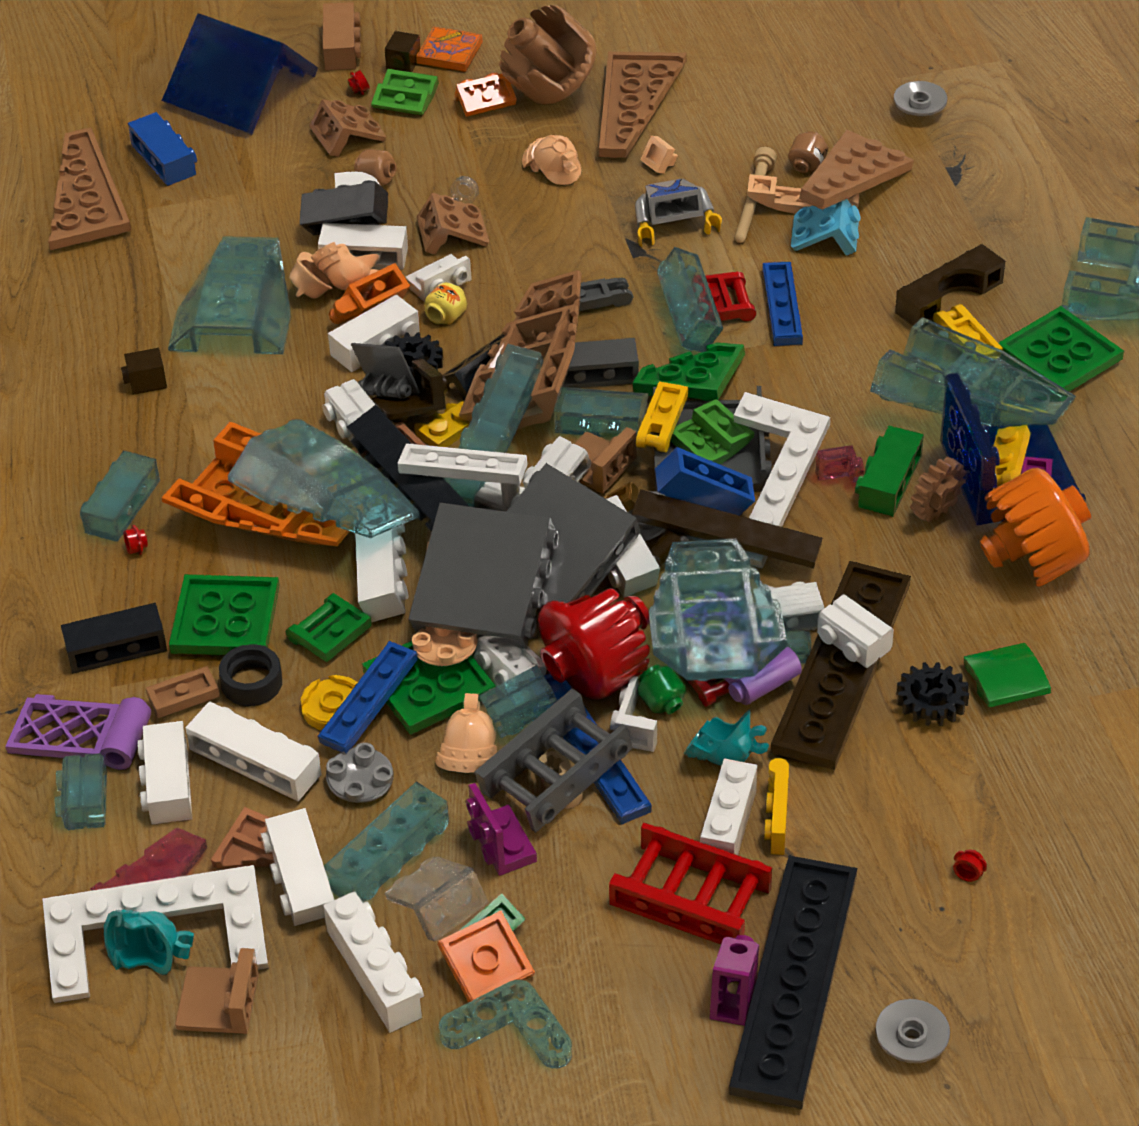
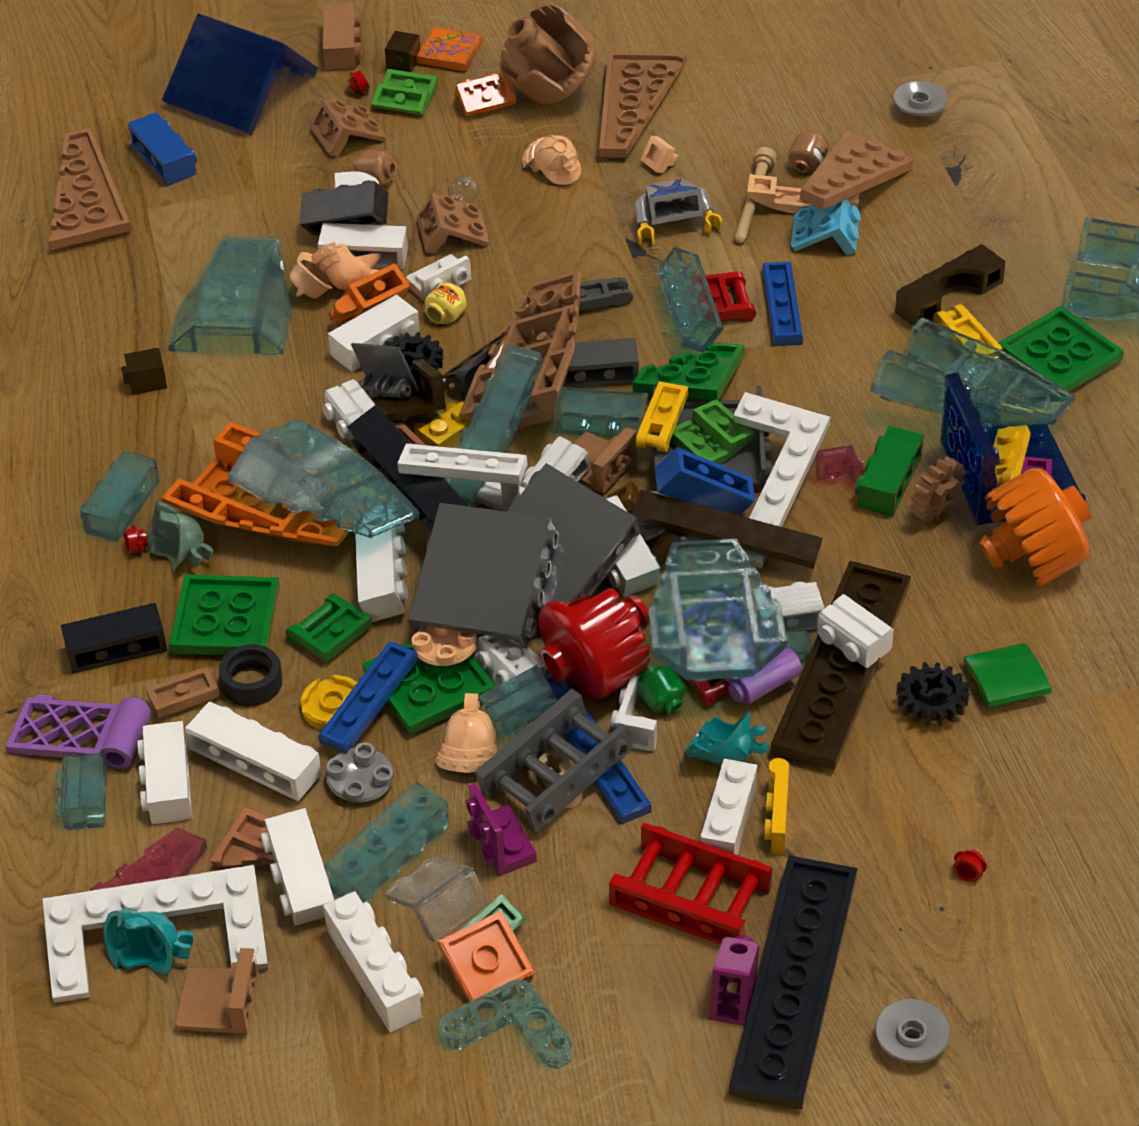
none -> sand green helmet [147,501,213,571]

